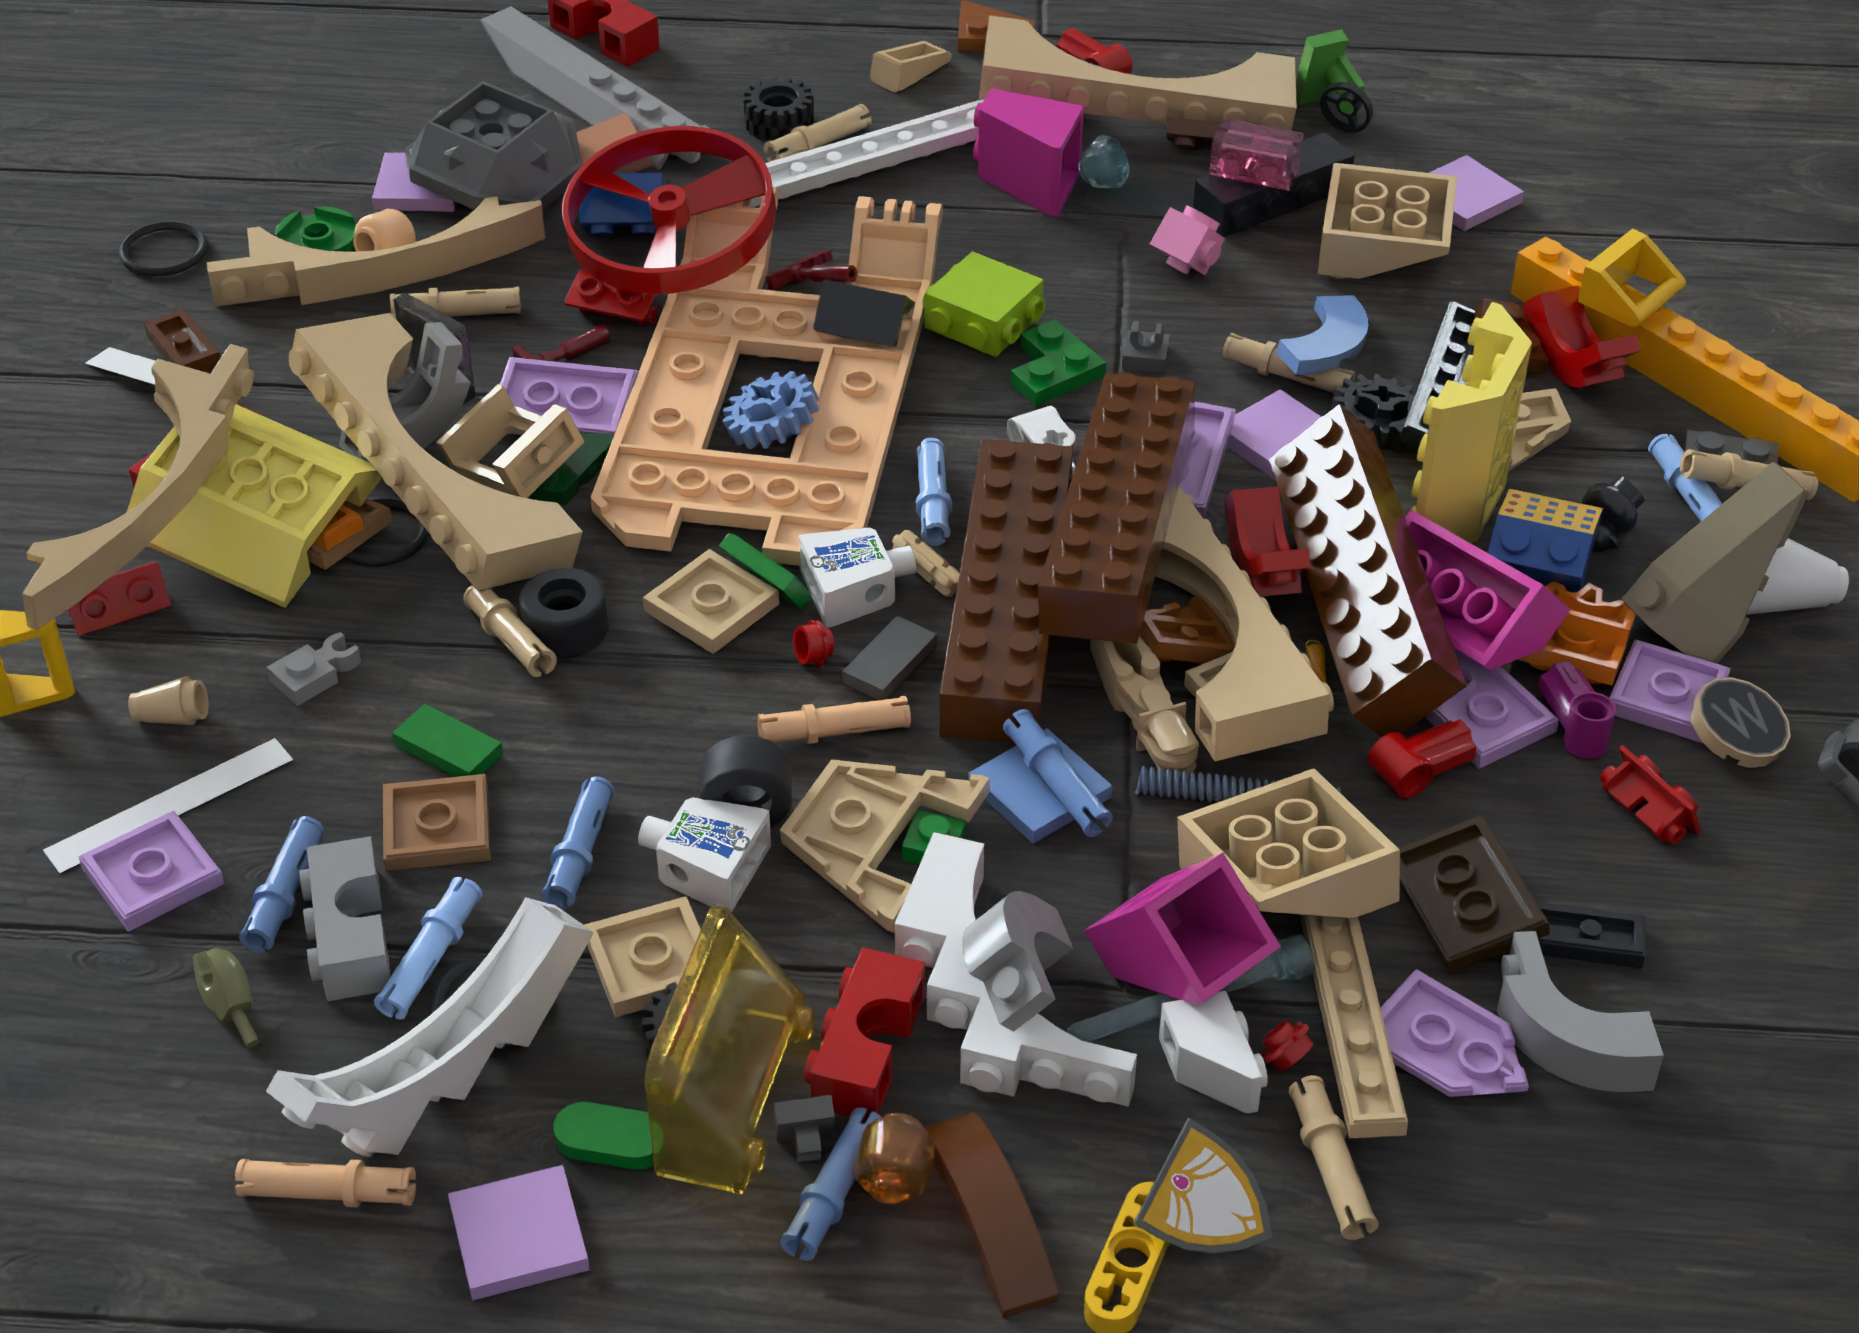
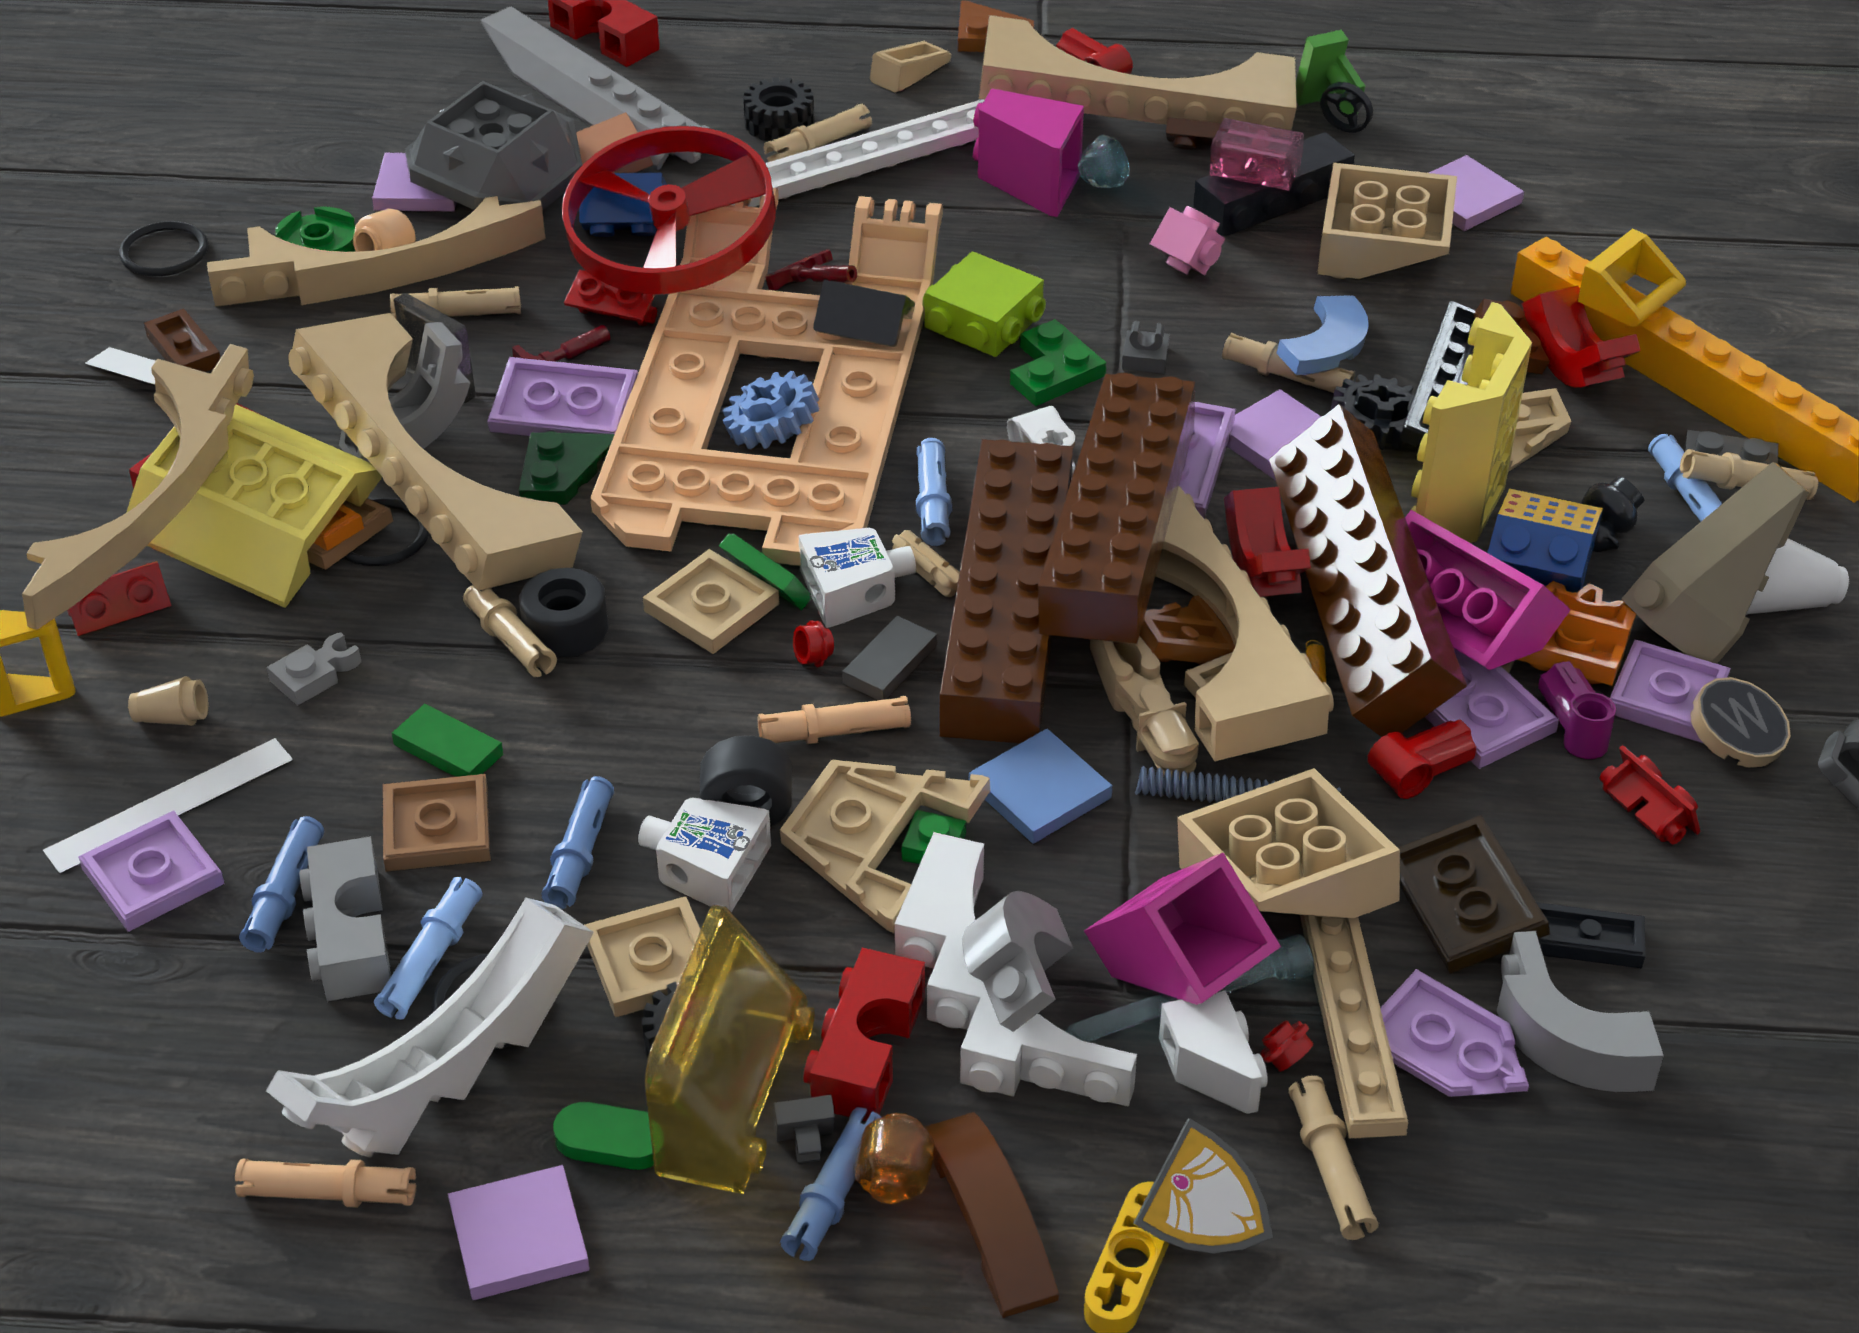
olive hand [192,948,259,1048] -> none
tan window [436,384,585,498] -> none
medium blue pin [1003,709,1113,837] -> none

